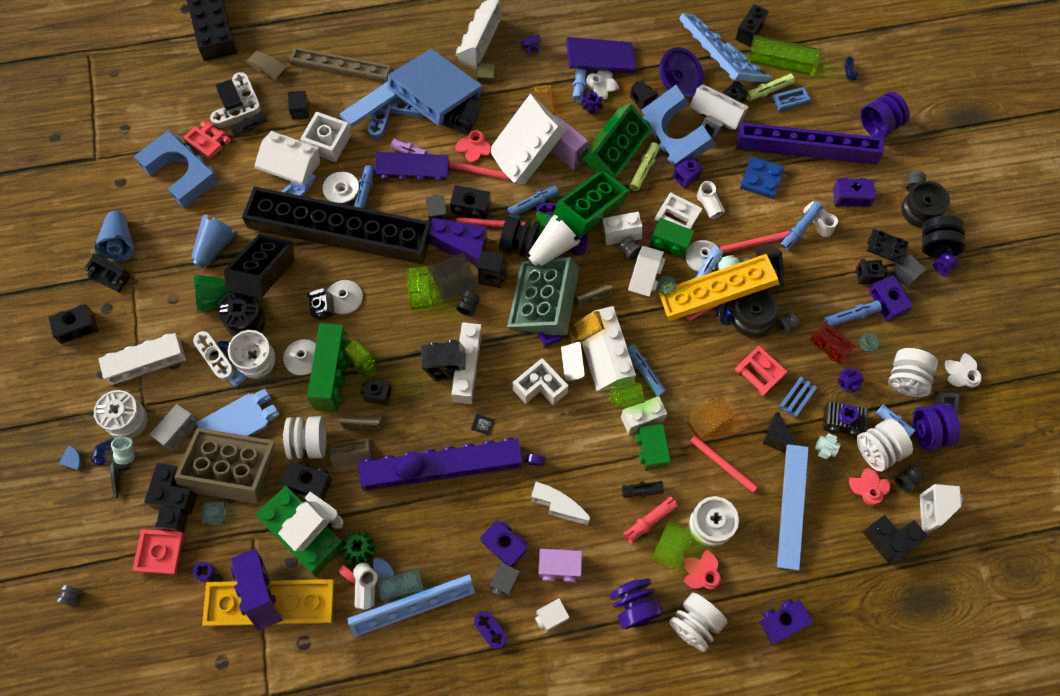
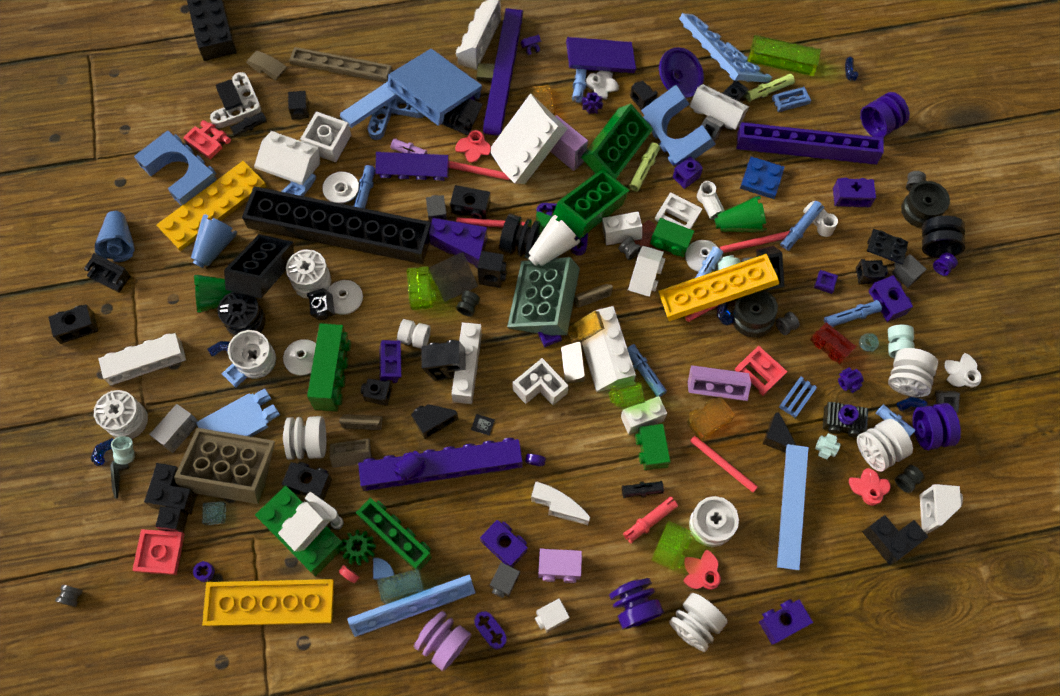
medium blue tile [59,445,82,472] -> none
white beam [193,331,235,380] -> none
dark purple wedge [230,548,283,631] -> none
clear neon green brick [345,339,378,378] -> none
white piece [353,563,378,610] -> none
medium blue pin [507,185,559,215] -> none
clear light blue plate [657,276,676,294] -> none
black brick [735,4,769,47] -> none
none -> yellow plate [156,161,267,252]
none -> white wheel [286,249,331,299]
none -> green brick [356,497,432,573]
none -> dark purple hinge [379,340,401,384]
none -> white wheel [397,319,431,349]
none -> black slope [411,404,458,439]
none -> lavender wheel [414,611,471,671]
none -> dark purple beam [483,8,523,136]
none -> lavender brick [688,365,751,401]
none -> green cone [714,196,767,233]
none -> dark purple tile [814,270,838,294]
none -> light aqua wheel [888,325,915,358]
none -> clear blue arm [897,397,928,411]

